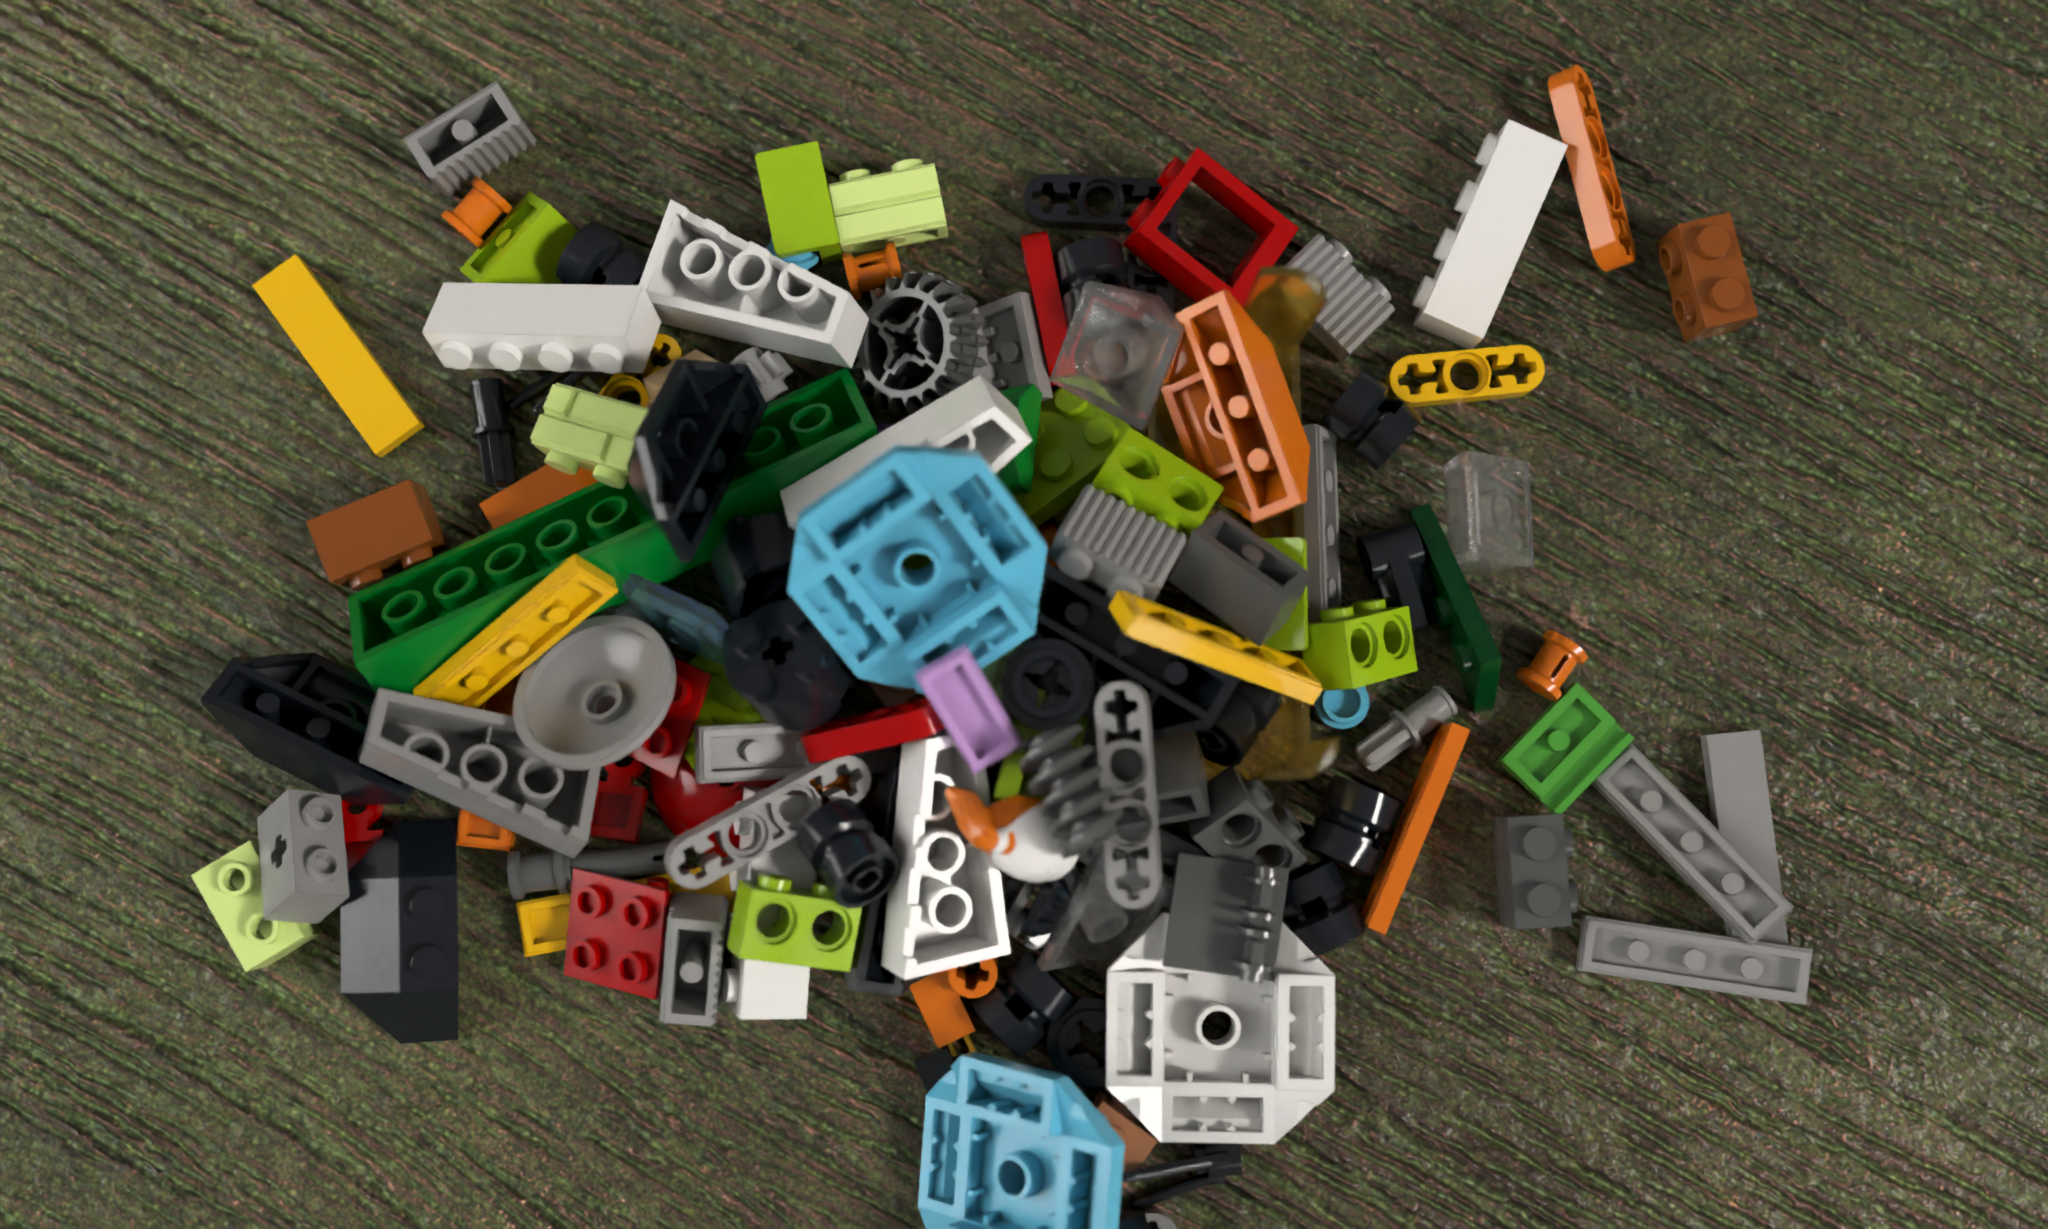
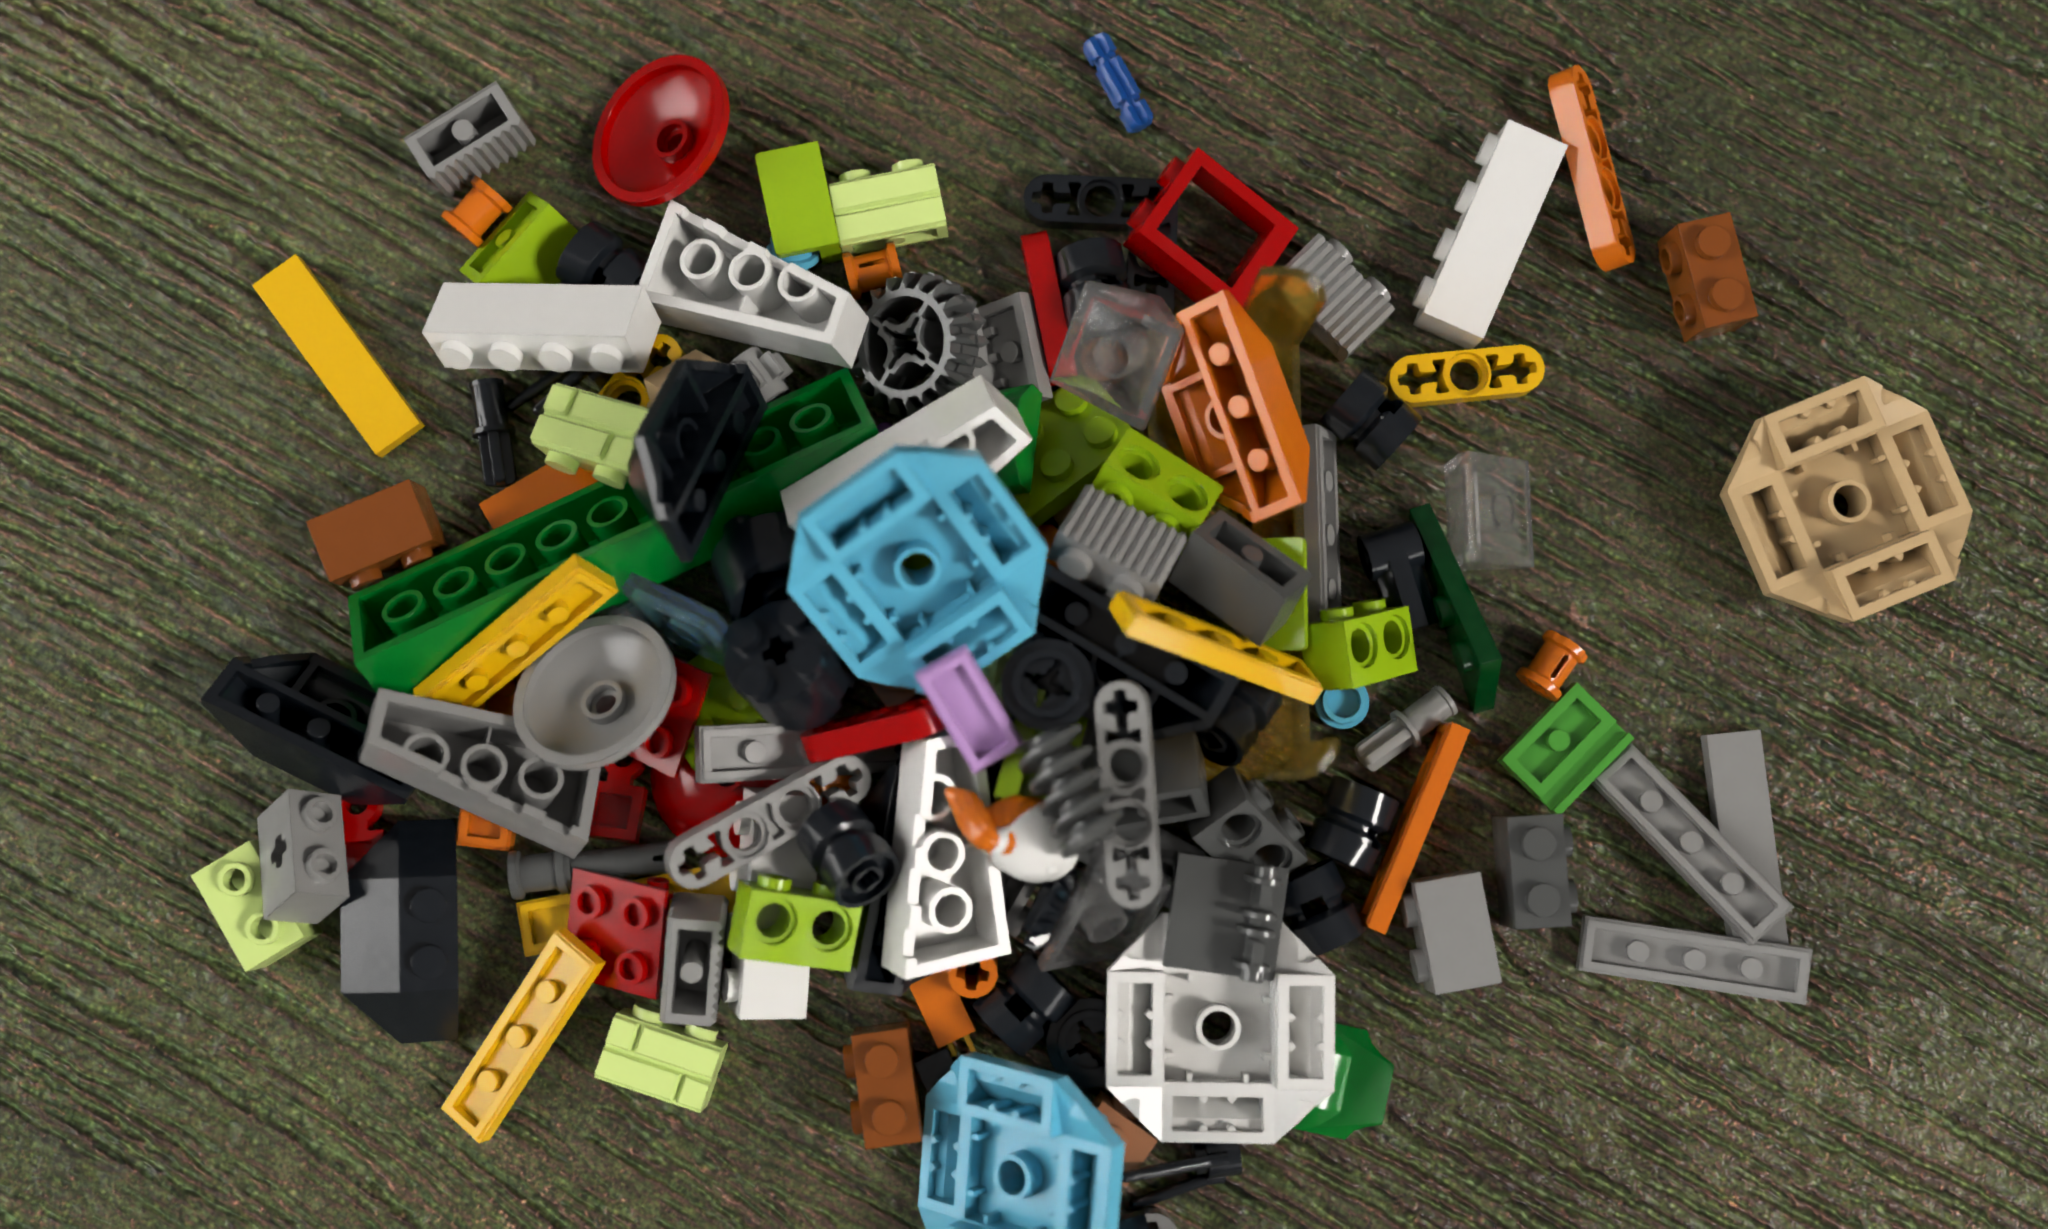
none -> yellow tile [441,928,606,1143]
none -> red dish [592,55,730,207]
none -> yellowish green brick [594,1003,729,1113]
none -> dark orange brick [843,1020,924,1150]
none -> blue axle [1083,32,1153,134]
none -> green slope [1292,1022,1394,1140]
none -> light grey brick [1399,869,1502,995]
none -> tan piece [1719,376,1973,623]

